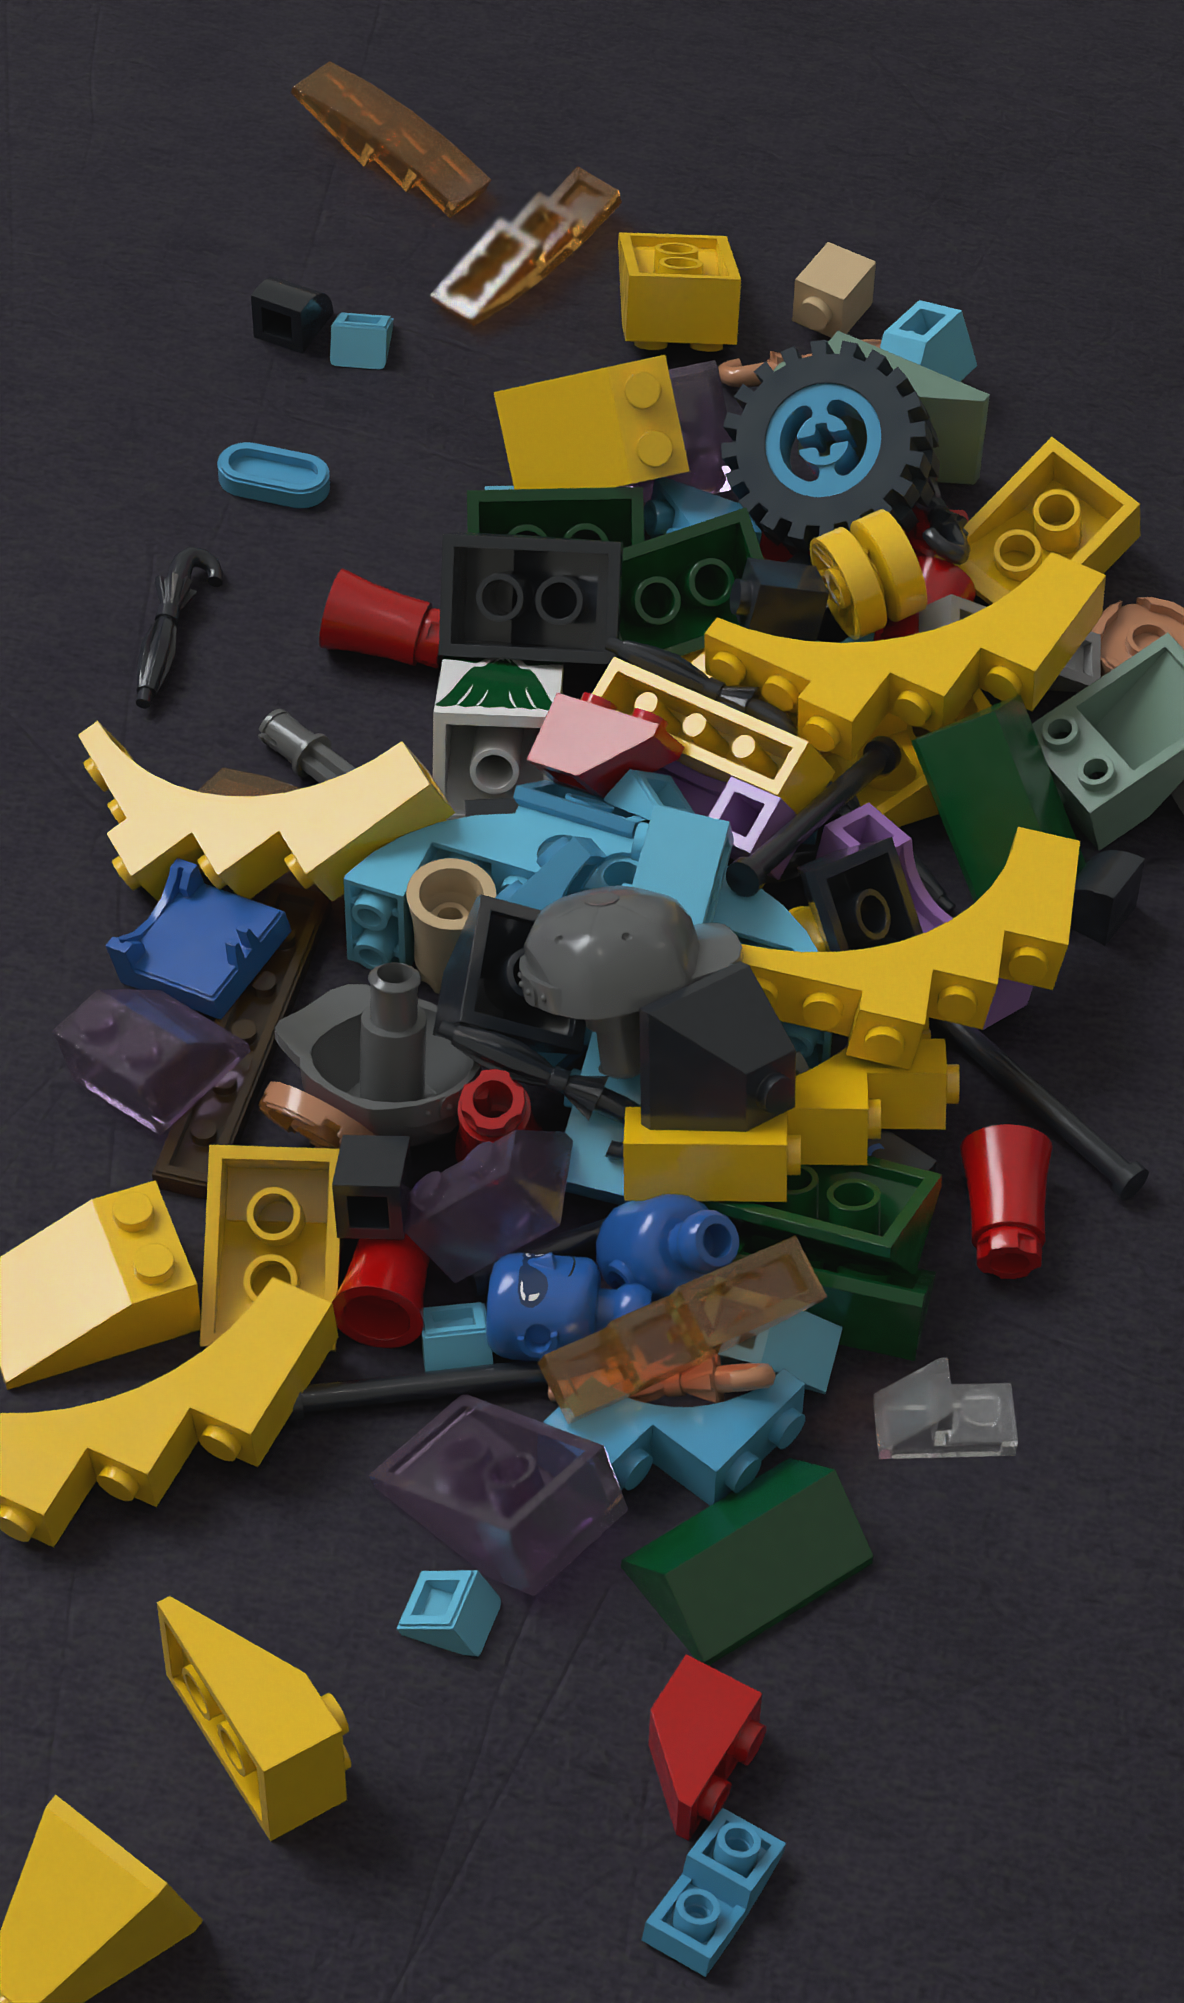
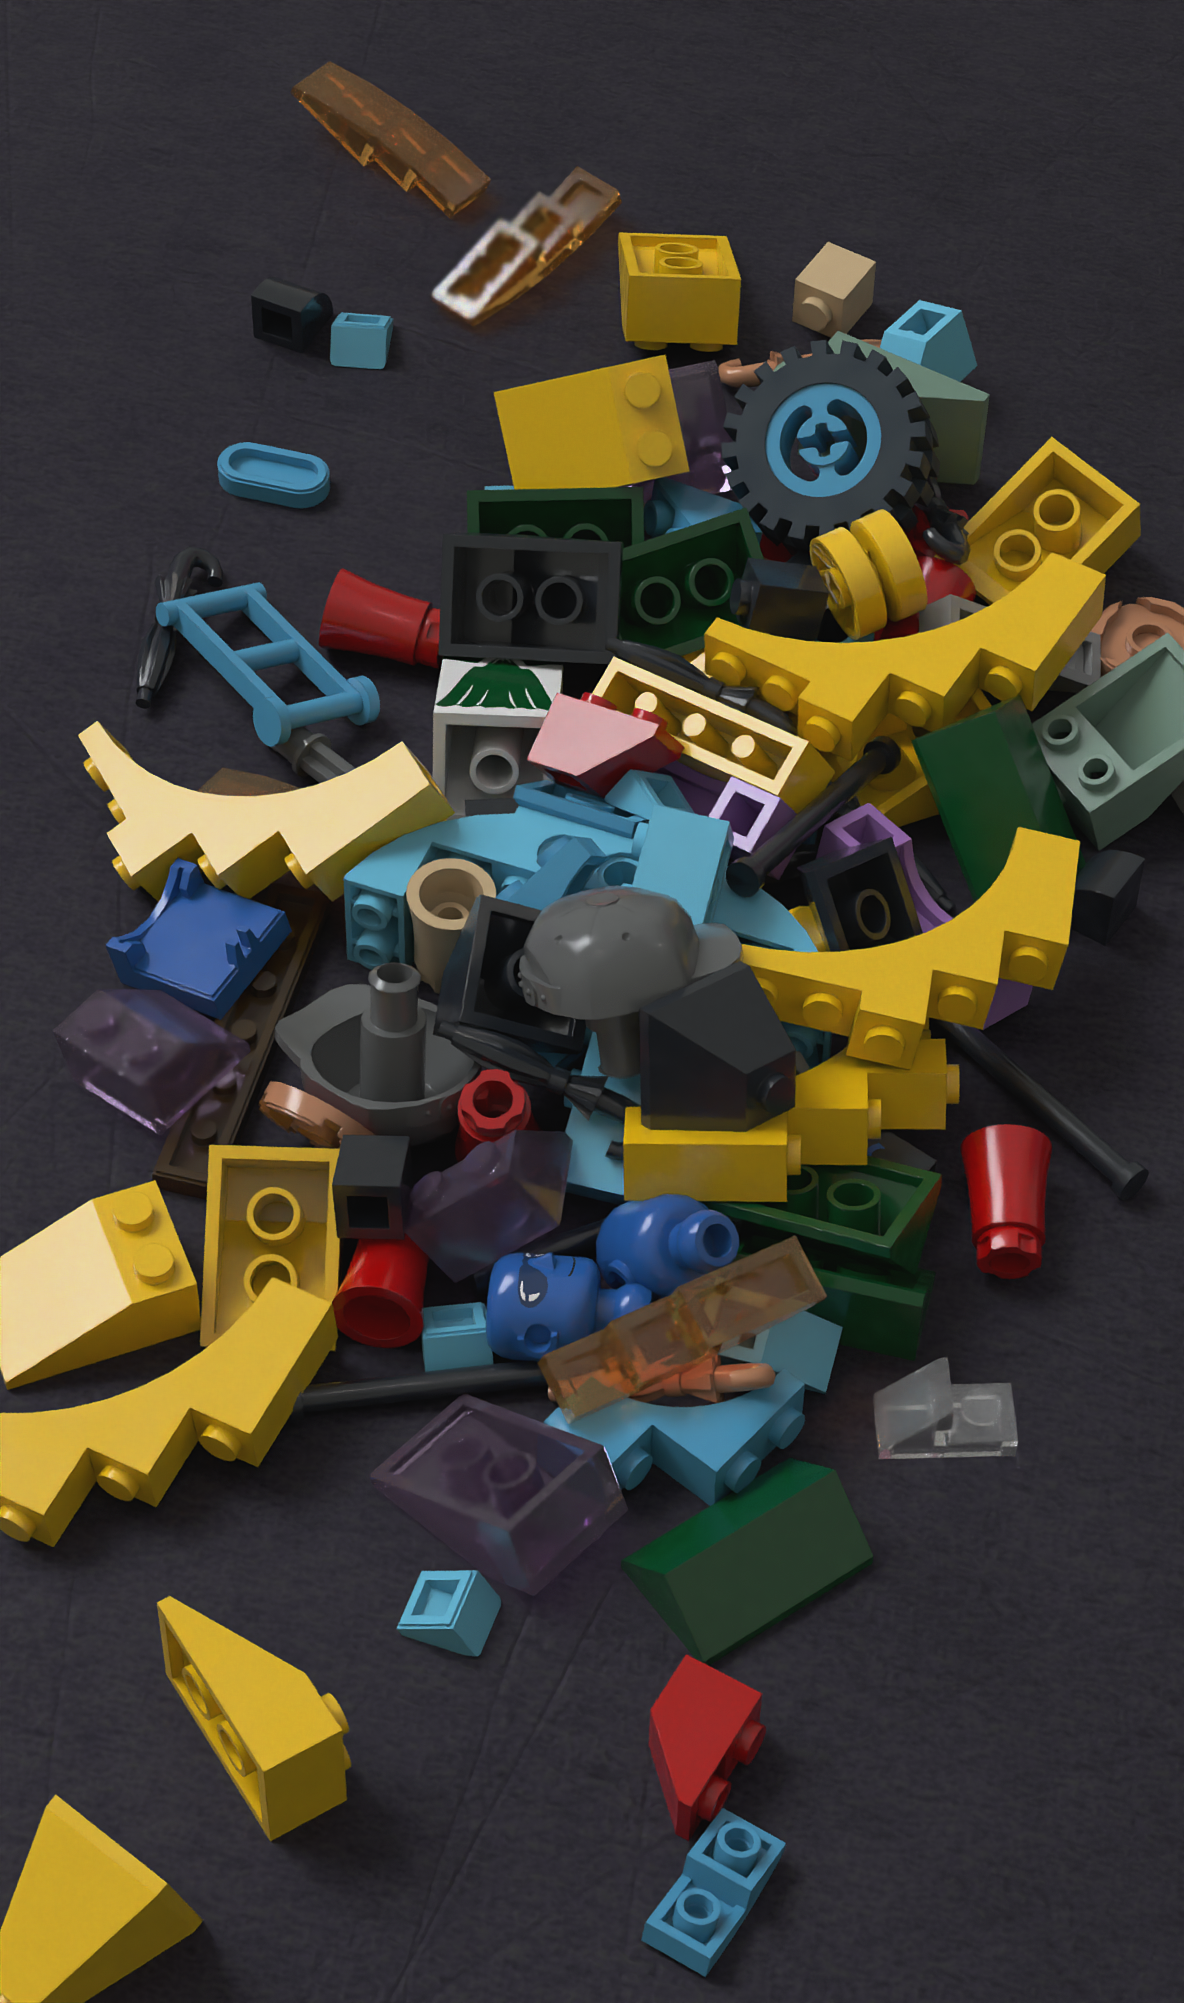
none -> dark azure piece [156,582,380,747]

